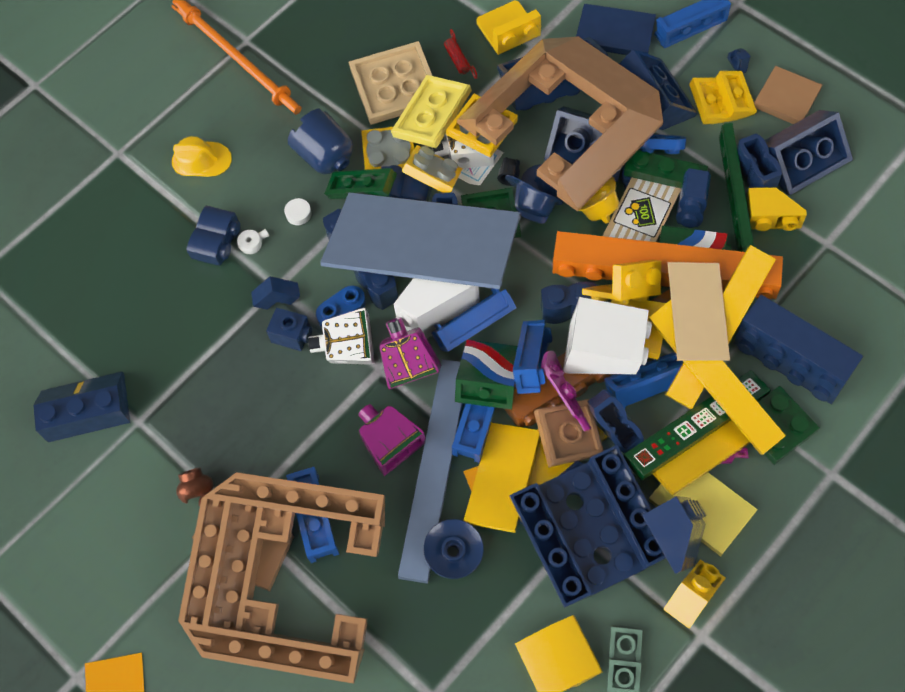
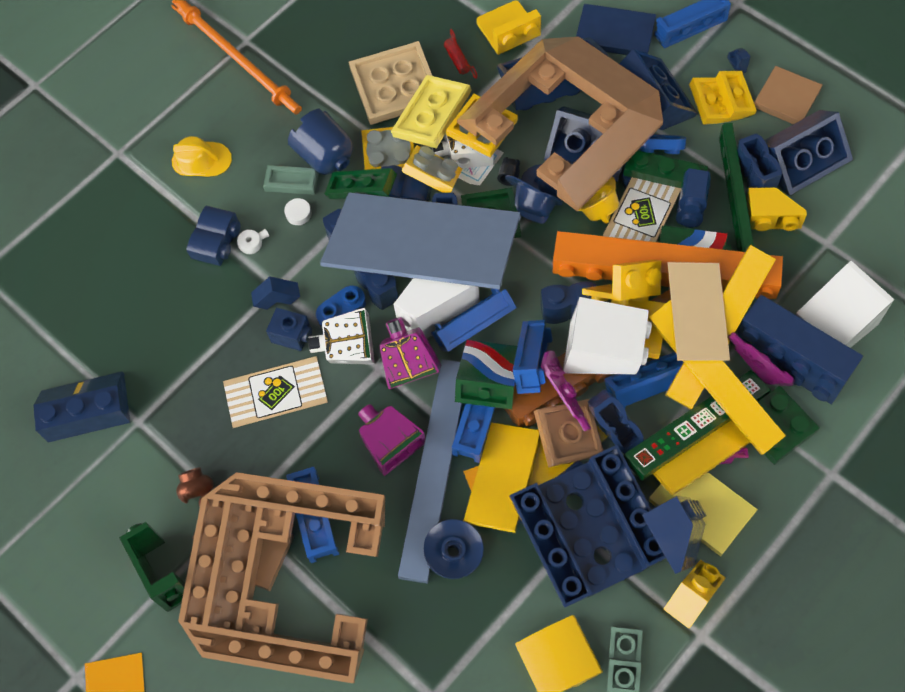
none -> dark green panel [119,522,185,612]
none -> sticker [223,356,328,428]
none -> sand green tile [263,165,319,195]
none -> magenta piece [728,333,795,386]
none -> white slope [796,261,894,348]

